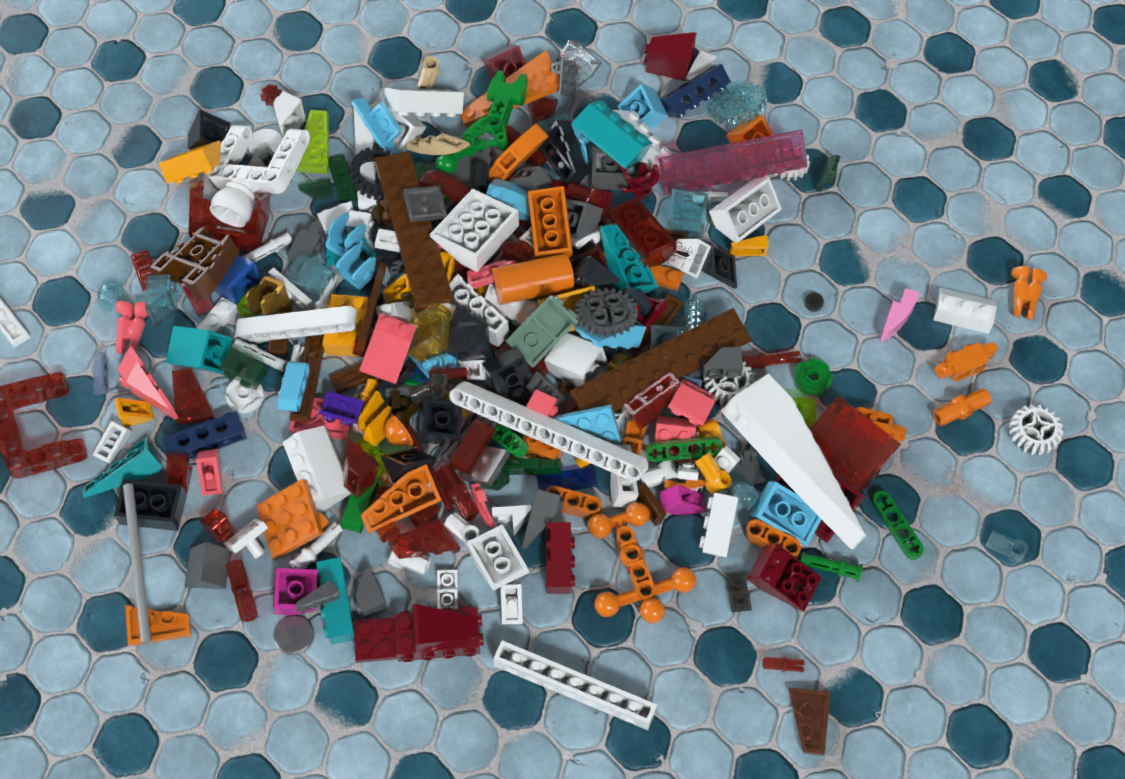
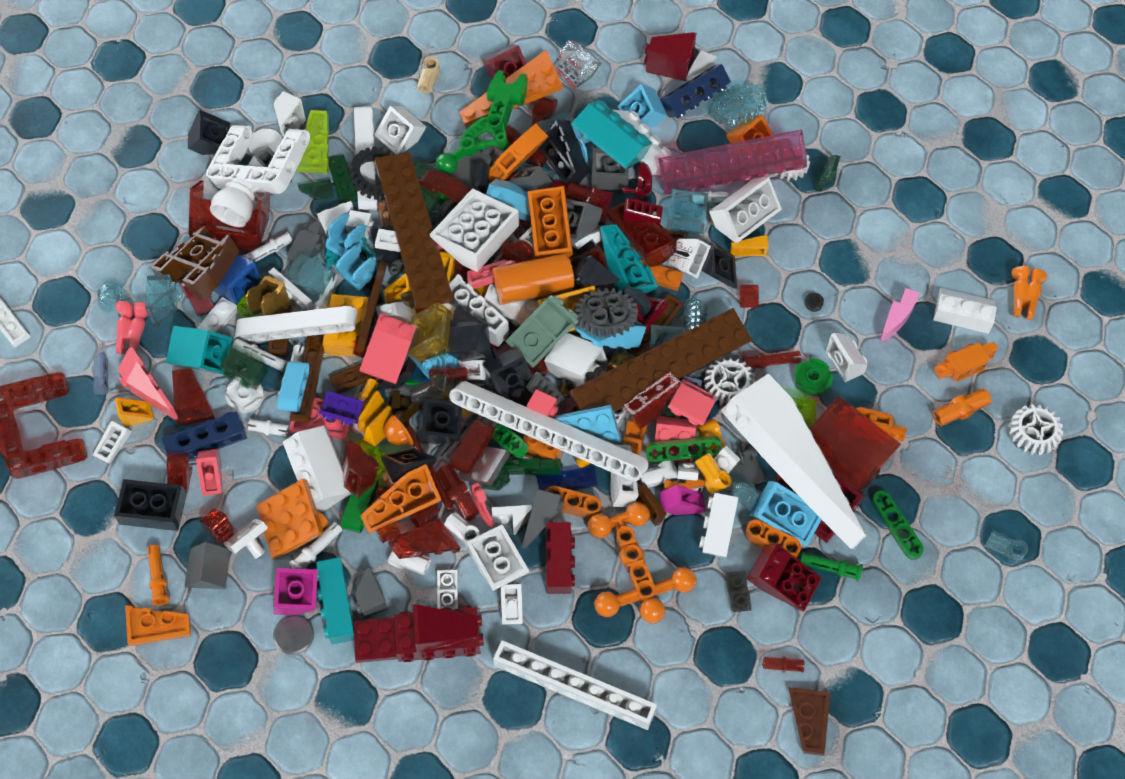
teal wedge [82,437,162,498] -> none
light grey piece [123,484,152,644] -> none
clear red slope [130,250,161,292] -> none
light orange slope [158,140,221,184] -> none
clear red piece [225,560,259,622] -> none
clear red gear [260,84,282,106] -> none
flat silver slope [296,581,340,613] -> none
medium azure bracket [351,97,403,155] -> none
dark brown rock [367,206,384,227] -> none
white slope [384,87,464,117] -> none
flat silver tile [403,186,447,222] -> none
tan slope [406,133,470,155] -> none
dark grey hinge [551,59,578,98] -> none
dark red helmet [619,164,660,191] -> none
dark grey slope [703,347,743,379] -> none
none -> orange pin [147,545,170,606]
none -> white pin [248,418,289,437]
none -> dark red slope [624,198,663,223]
none -> clear red slope [739,285,759,308]
none -> white slope [826,333,867,382]

